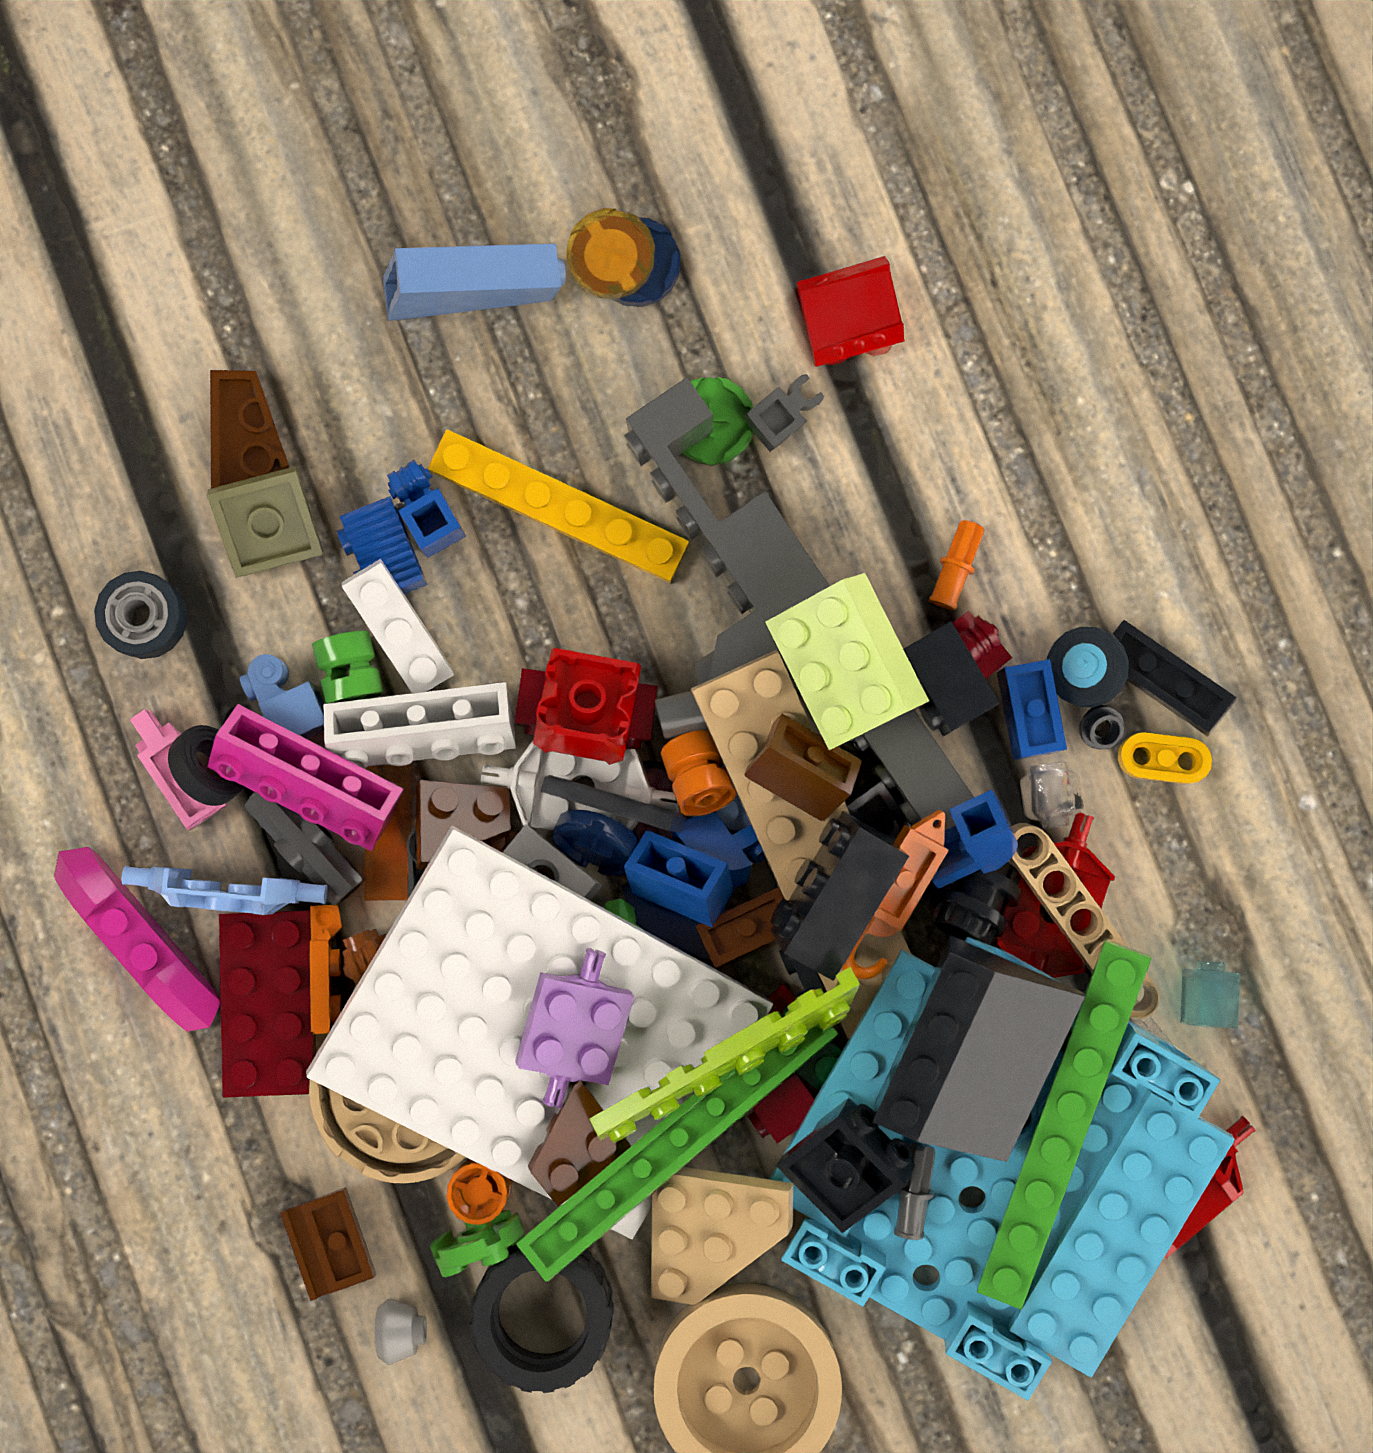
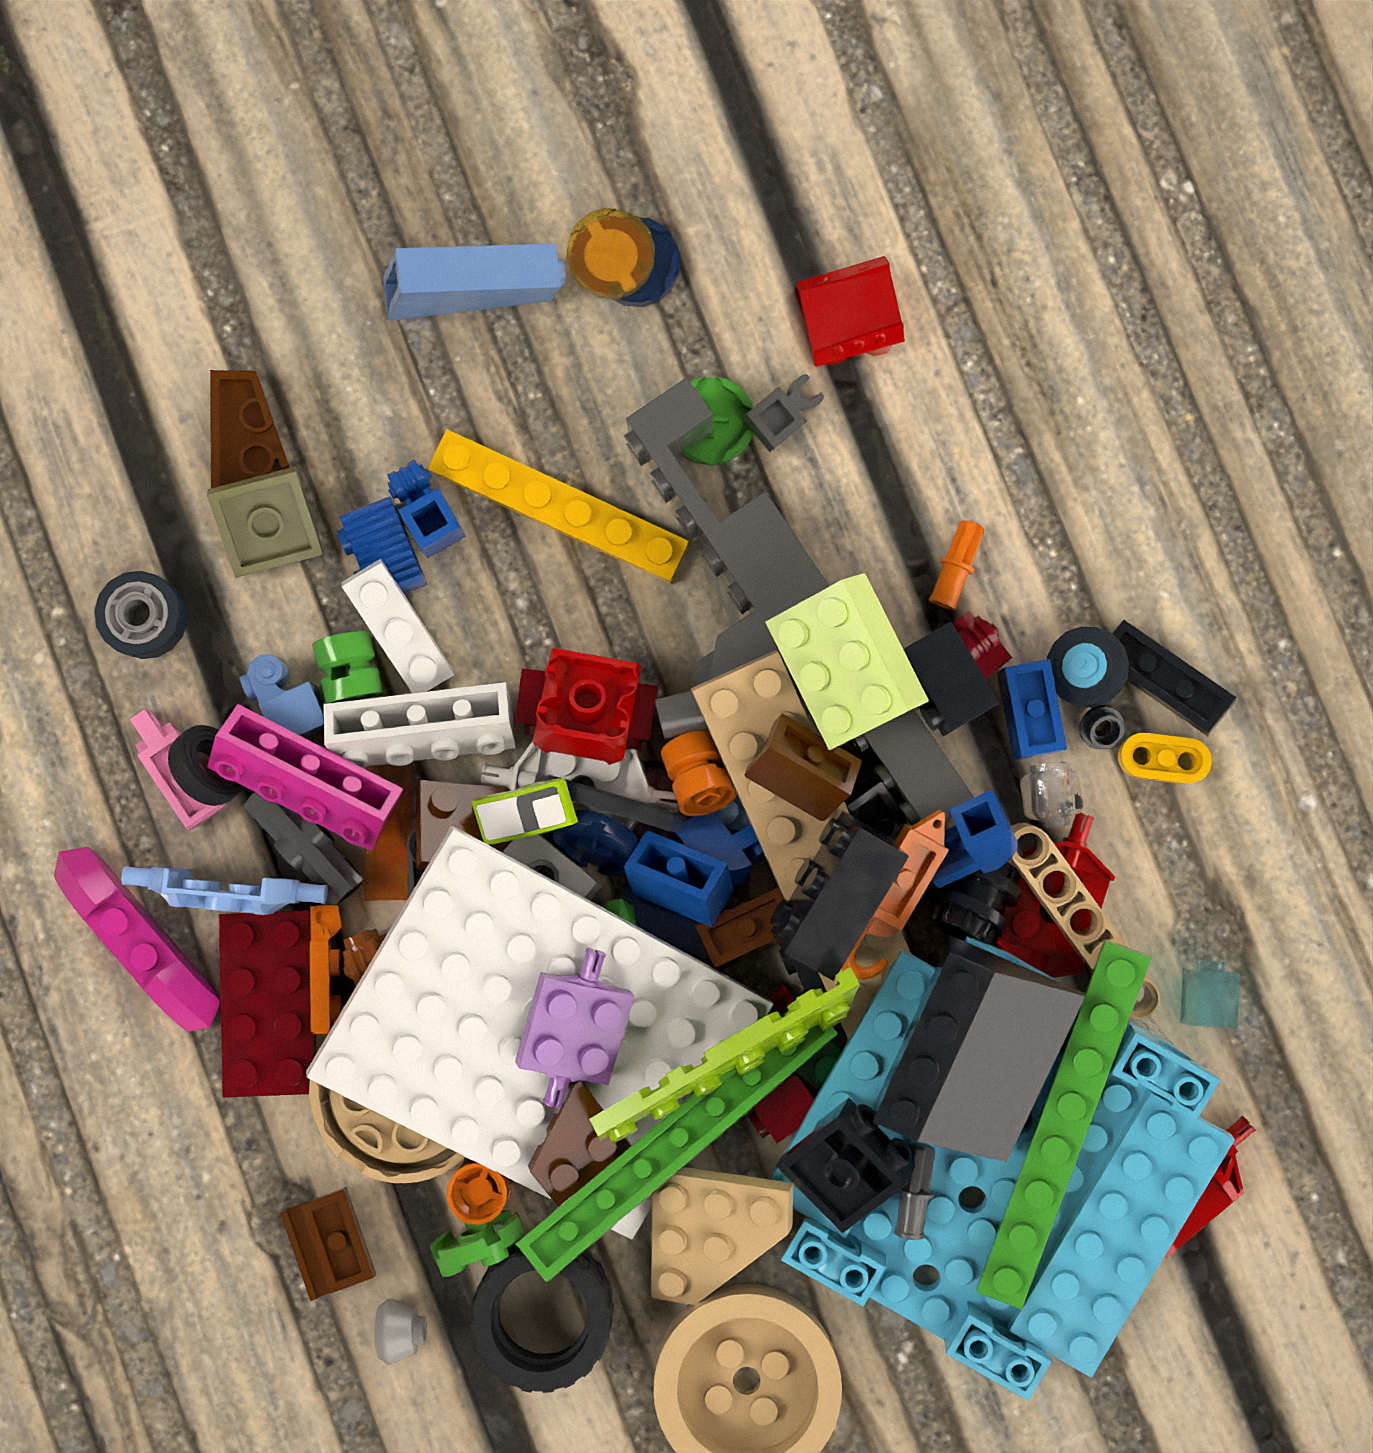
none -> slope [471,777,578,845]

